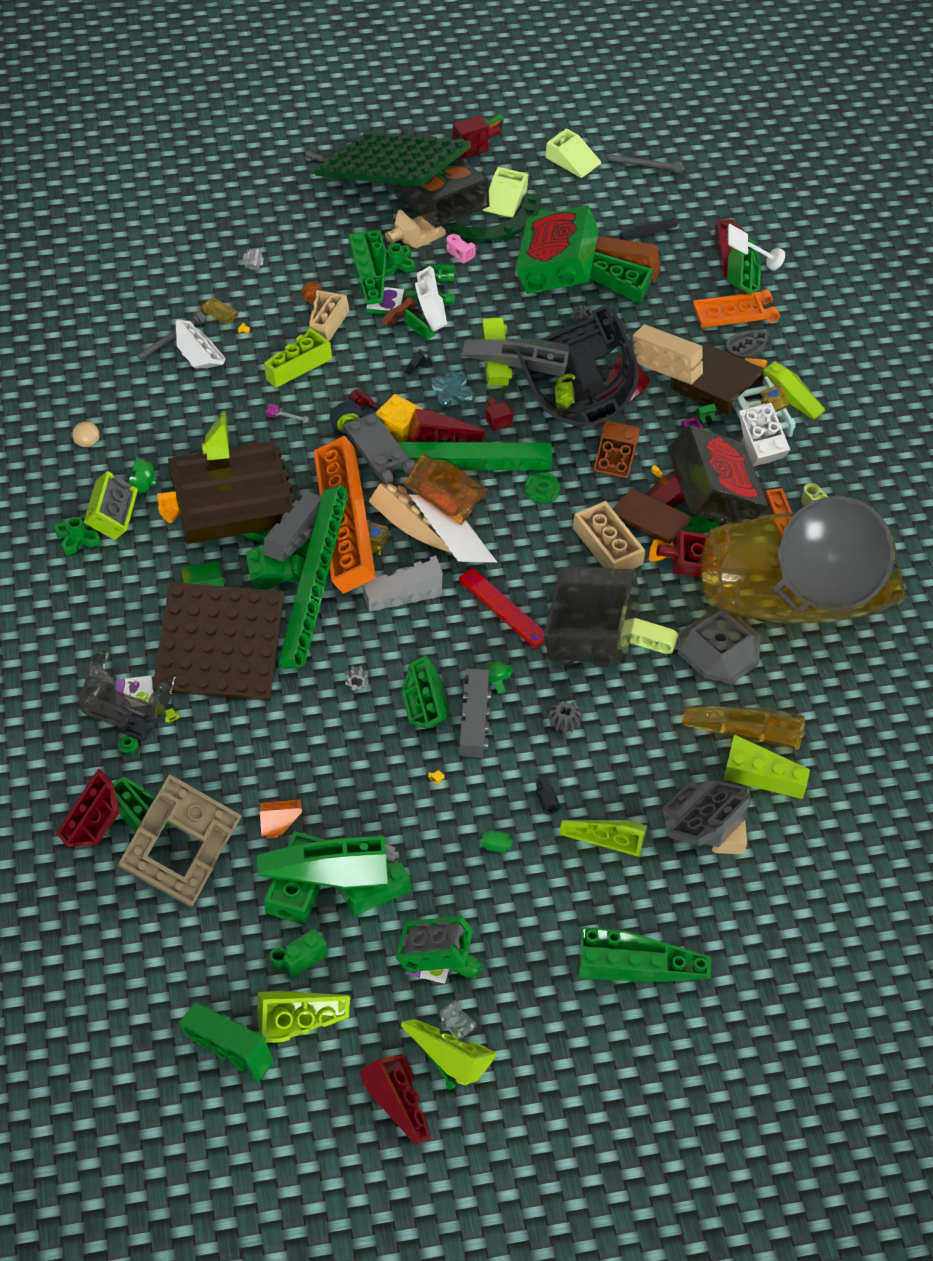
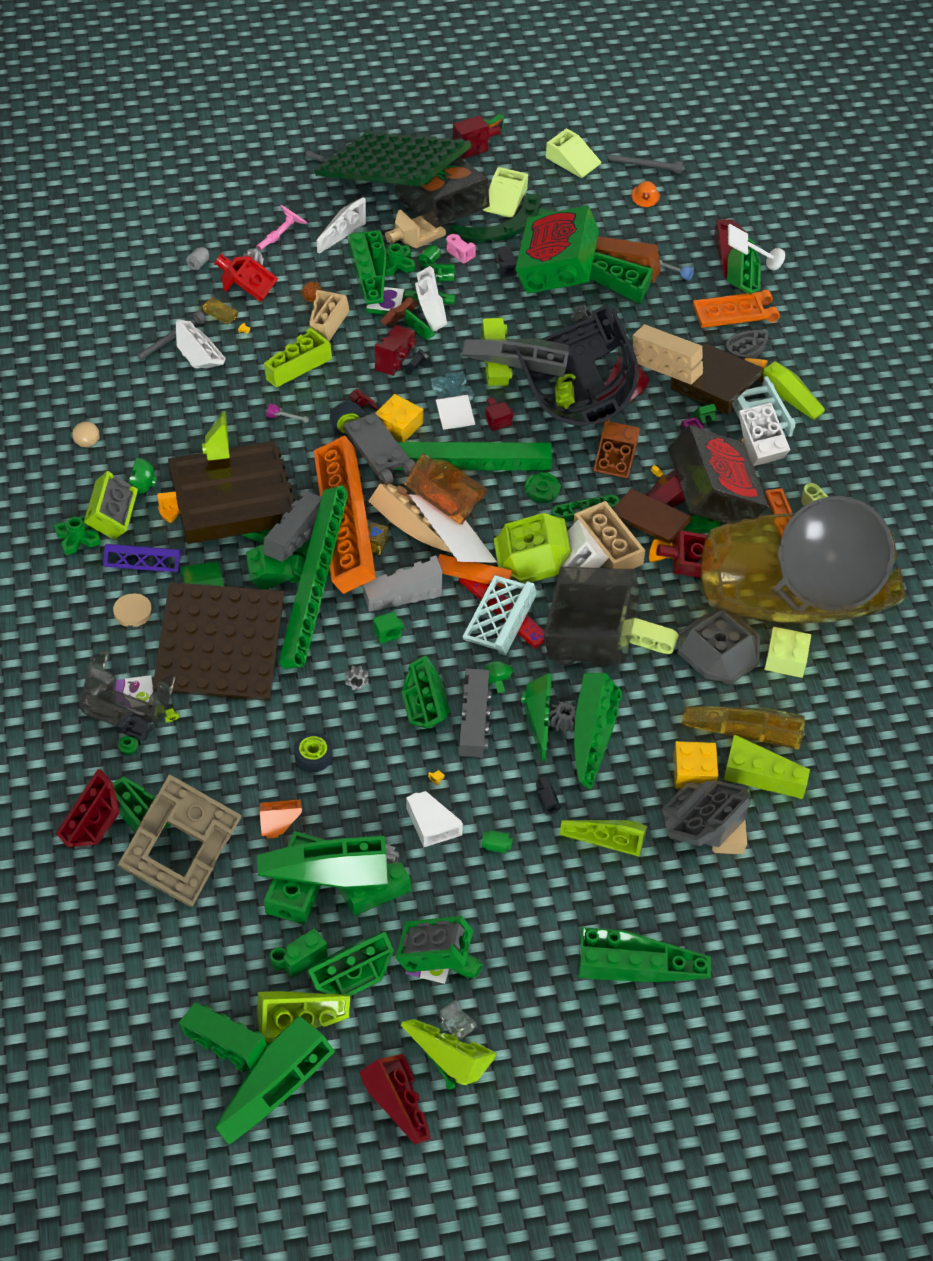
dark red wedge [408,409,485,442] -> none
black axle [619,218,678,241] -> none
clear yellow brick [760,384,790,413] -> none
none -> dark purple fence [104,544,183,572]
none -> tan tile [113,593,152,627]
none -> light grey brick [186,247,210,270]
none -> red plate [214,253,278,302]
none -> green wedge [214,1016,335,1145]
none -> bright pink dish [256,205,308,251]
none -> wheel [294,733,332,772]
none -> green wedge [307,931,394,996]
none -> white wedge [317,197,366,254]
none -> green brick [373,612,404,644]
none -> dark red wedge [375,325,417,376]
none -> white slope [406,791,463,847]
none -> green brick [418,245,441,267]
none -> white sticker [436,395,475,430]
none -> orange tile [438,554,512,588]
none -> light aqua fence [463,575,537,656]
none -> lime piece [494,513,571,584]
none -> black leg [496,246,517,278]
none -> green wedge [521,673,552,762]
none -> green beam [551,495,620,522]
none -> white slope [562,520,608,584]
none -> green wedge [574,673,622,790]
none -> orange hat [631,181,660,207]
none -> medium blue hinge [659,260,694,281]
none -> yellow brick [673,741,718,789]
none -> yellowish green brick [764,627,811,678]

